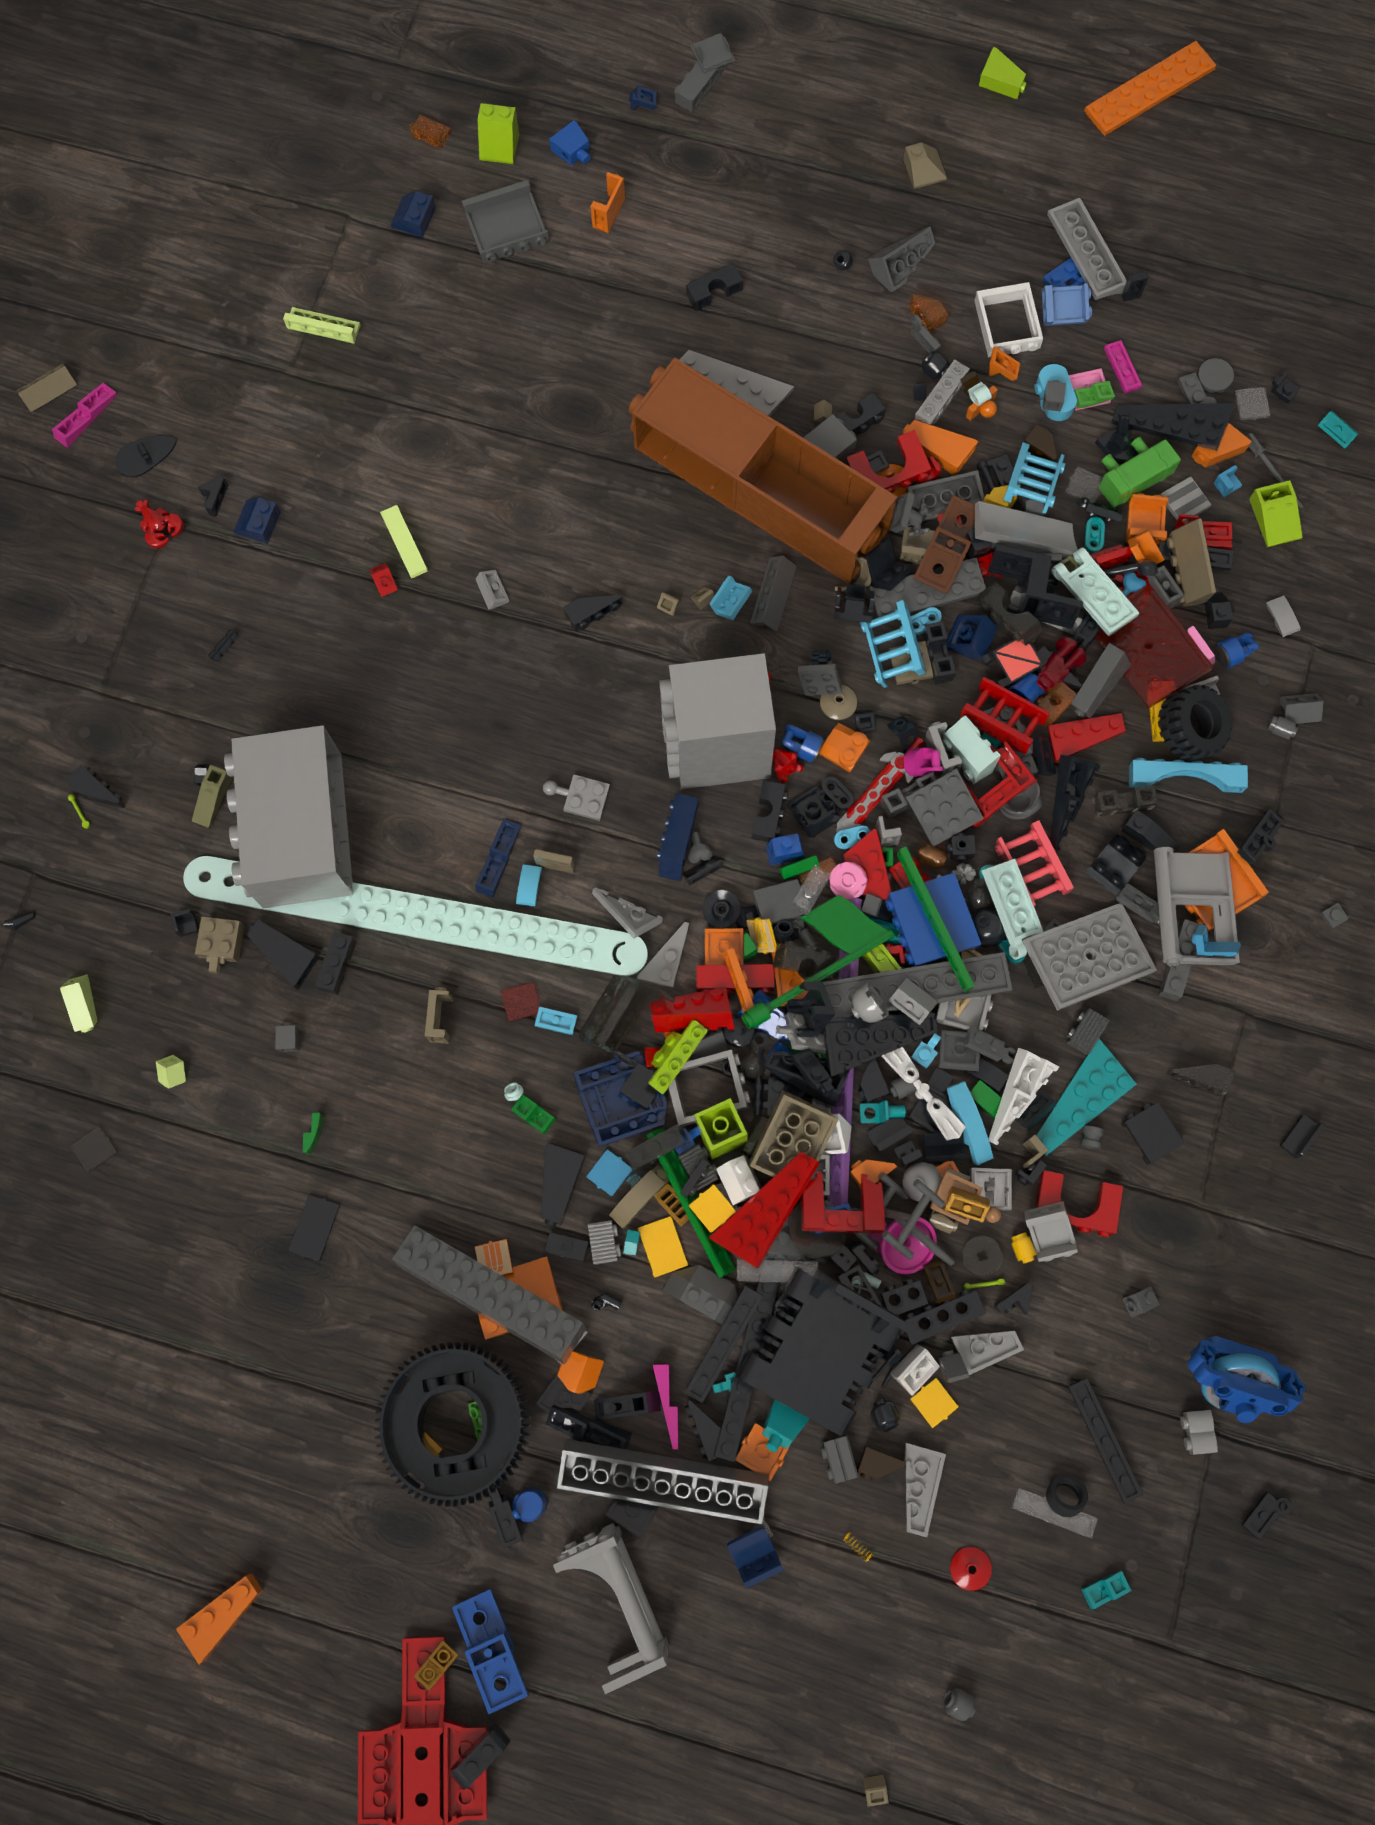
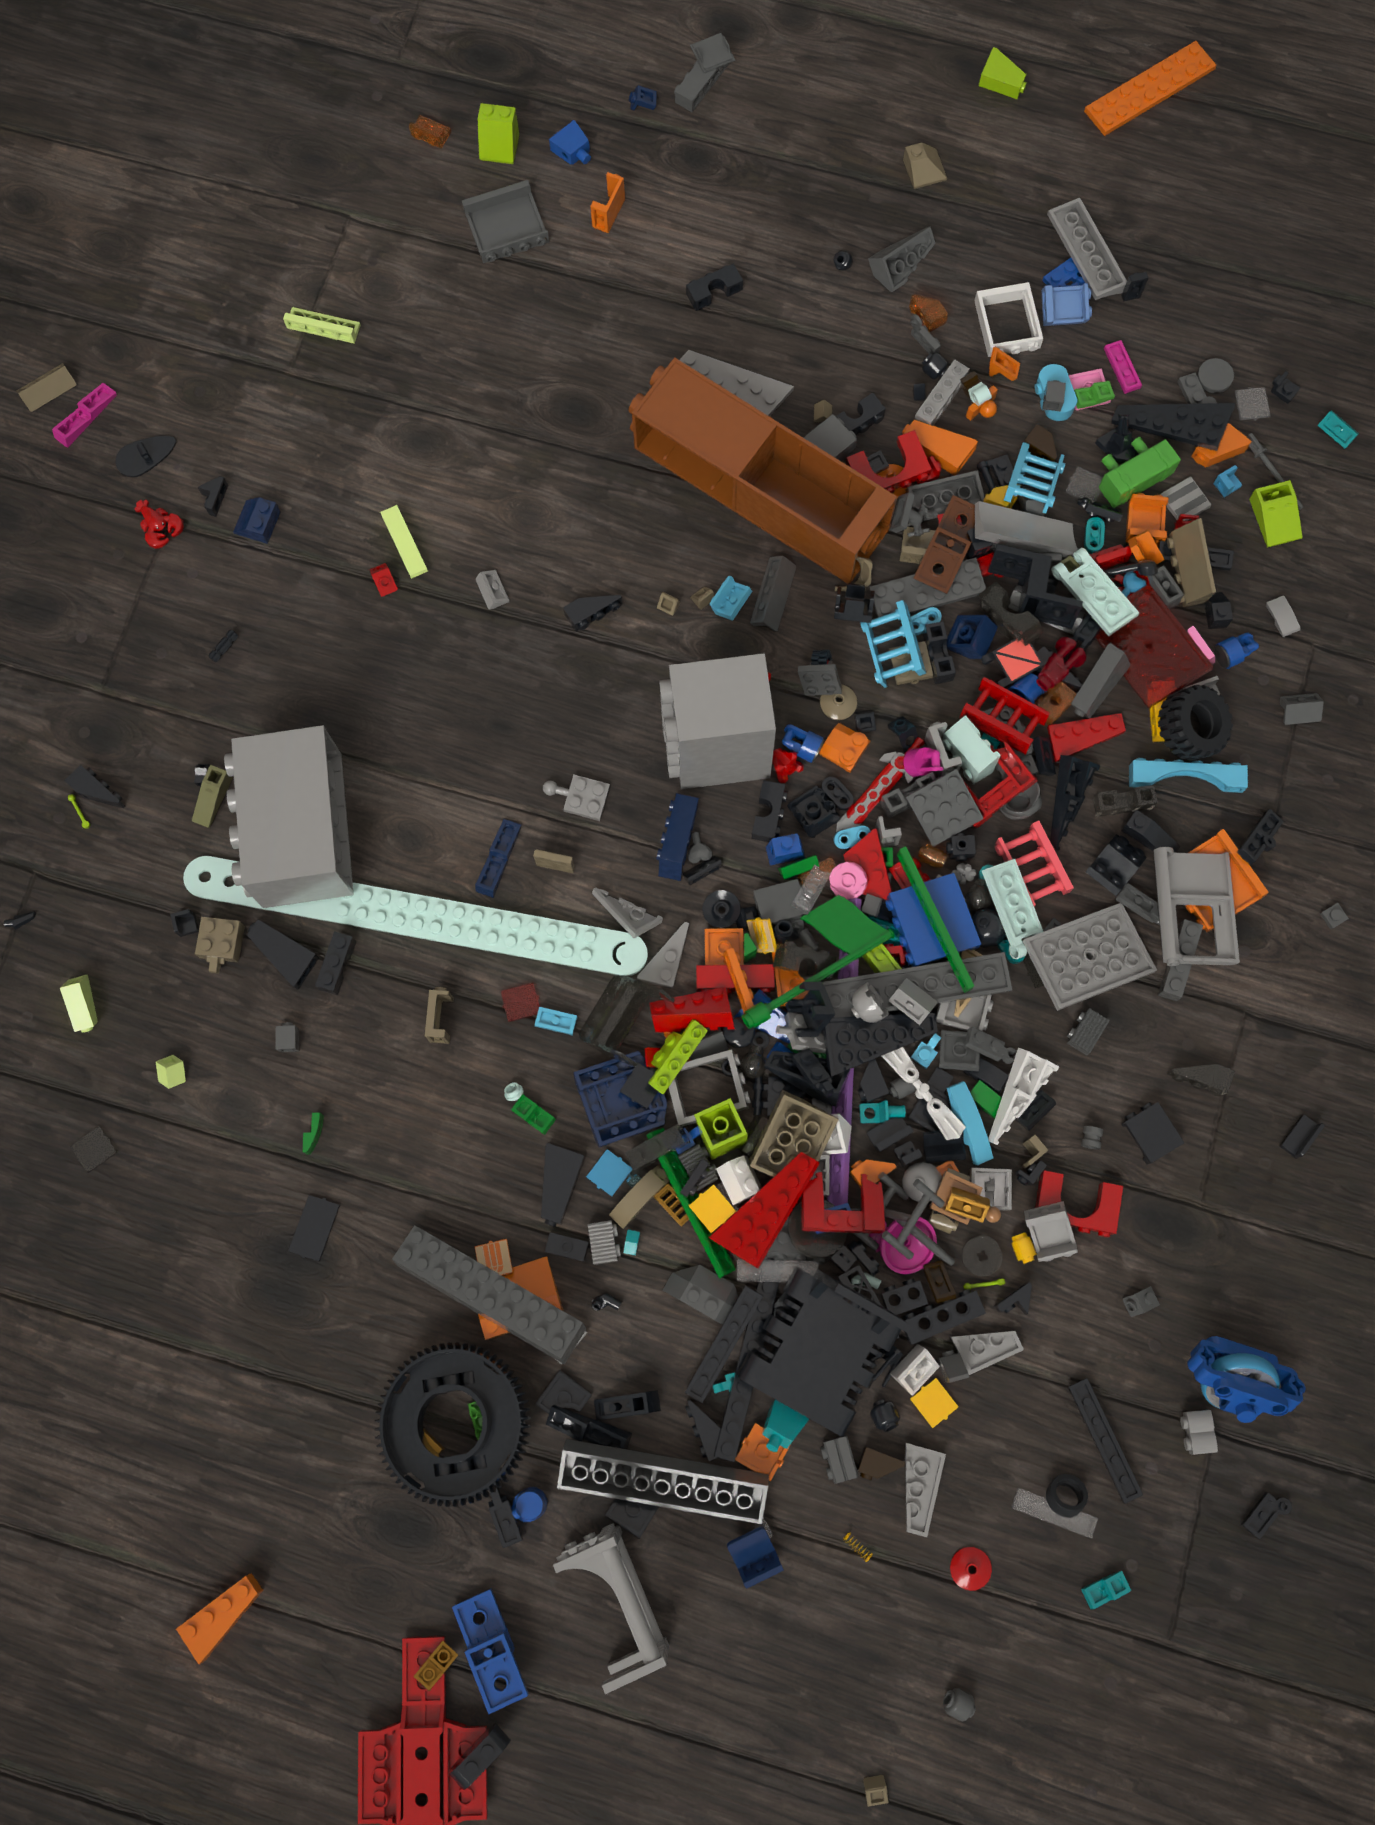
dark blue slope [390,191,436,237] -> none
medium azure slope [516,864,542,906] -> none
orange slope [557,1351,604,1394] -> none
yellow piece [638,1216,688,1277] -> none
dark pink slope [653,1364,678,1449] -> none
black bracket [866,537,913,591] -> none
teal wing [1036,1039,1137,1156] -> none
dark azure bracket [1192,925,1241,957] -> none
red plate [1202,521,1232,550] -> none
dark grey brick [1267,716,1298,740] -> none

